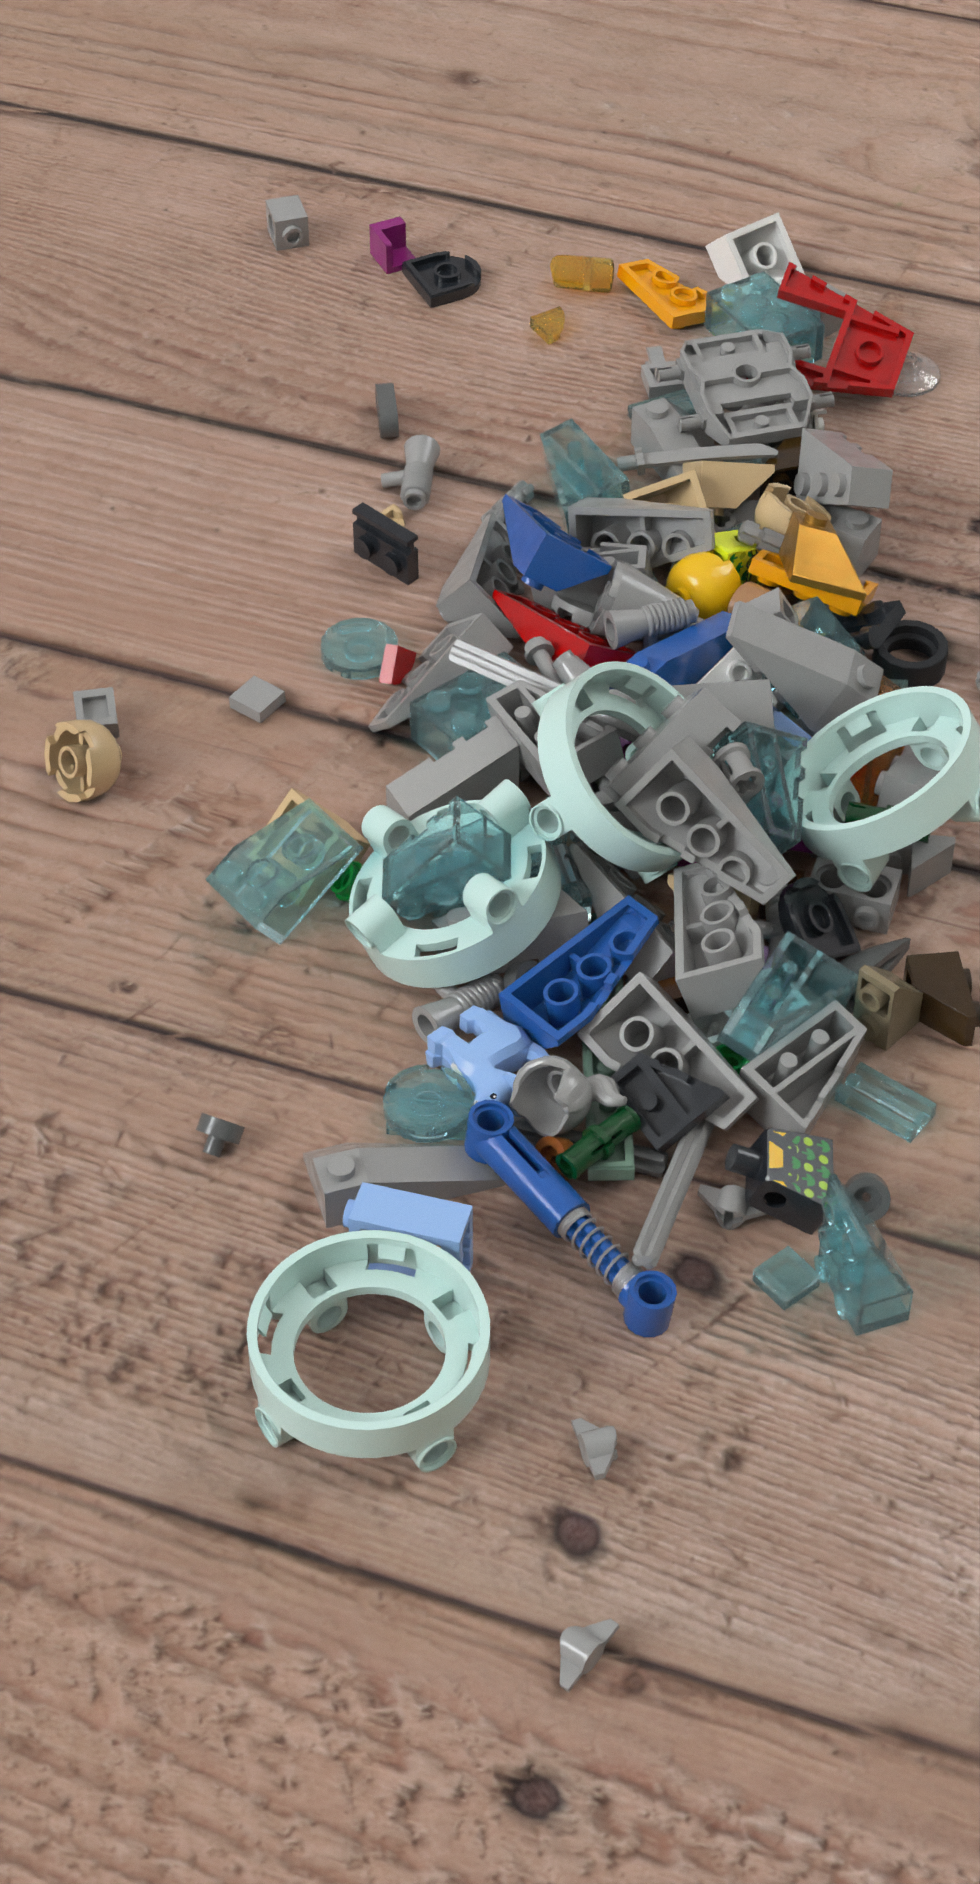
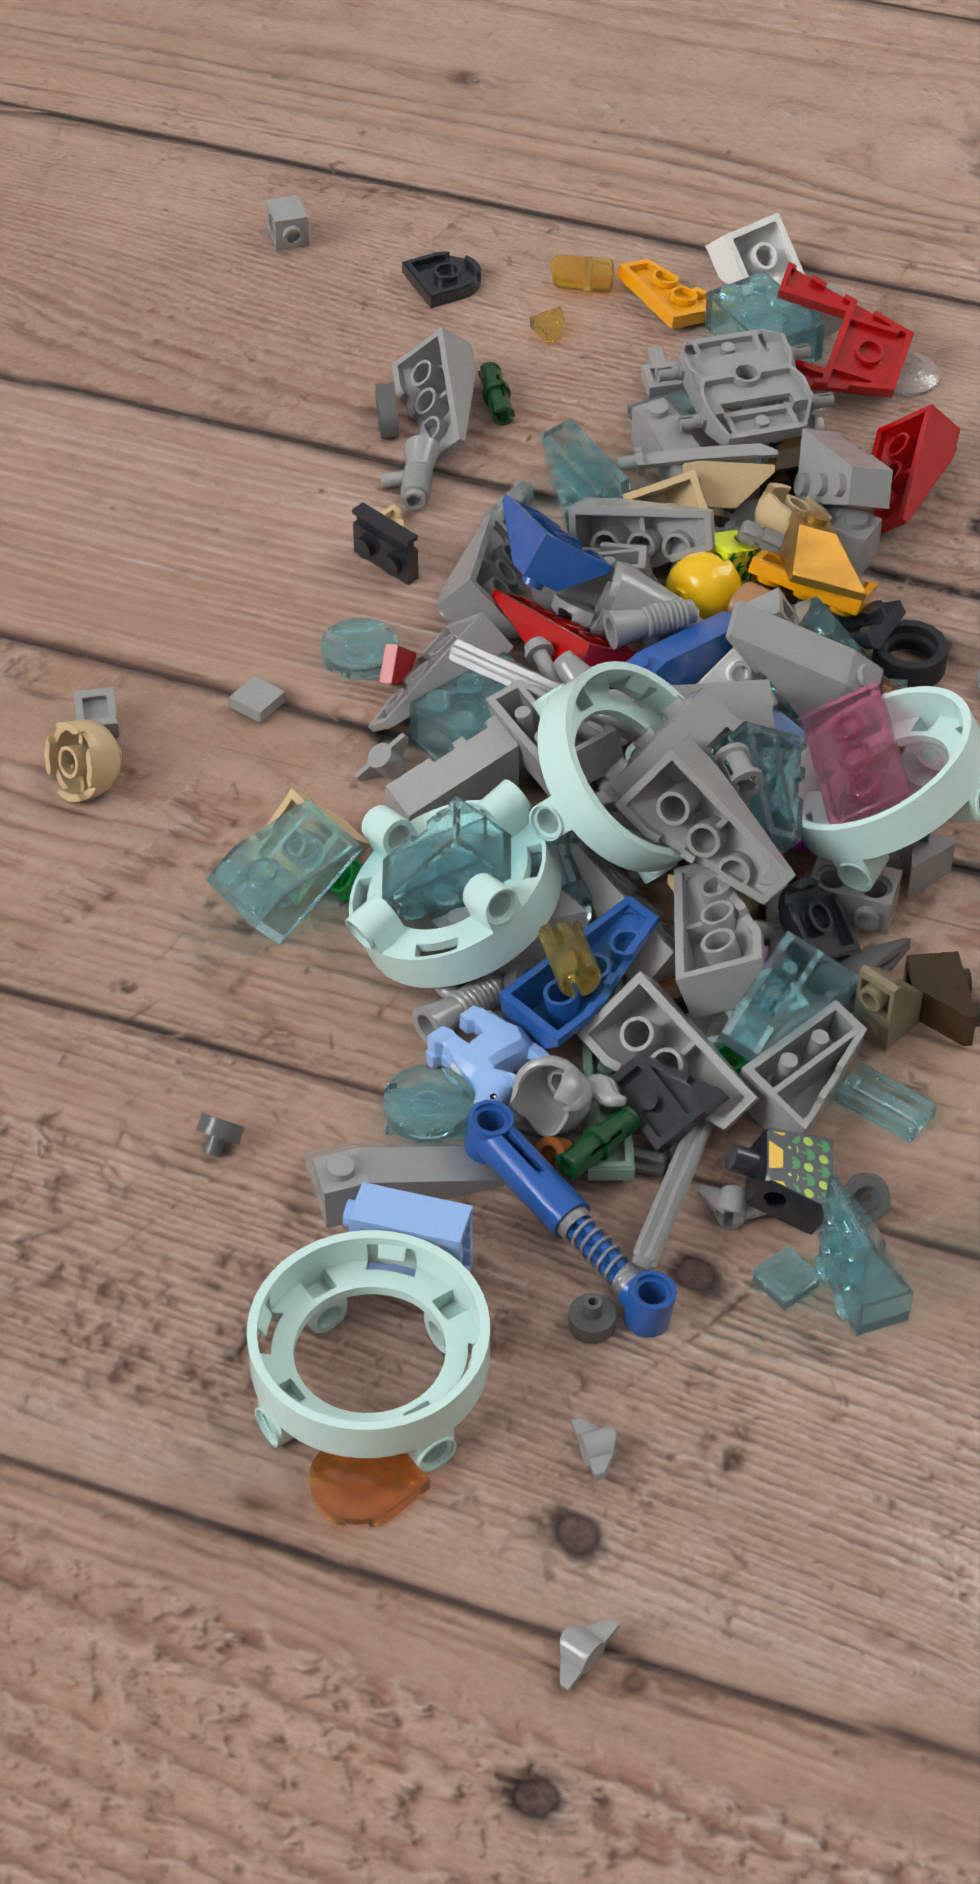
magenta panel [369,216,415,274] -> none
none -> clear orange tile [309,1450,430,1527]
none -> light grey piece [354,732,409,782]
none -> light grey wedge [392,327,476,460]
none -> dark green pin [478,362,515,425]
none -> clear yellow arm [538,920,601,997]
none -> dark grey tile [568,1293,616,1344]
none -> clear pink tile [801,681,913,824]
none -> red wedge [871,404,961,534]

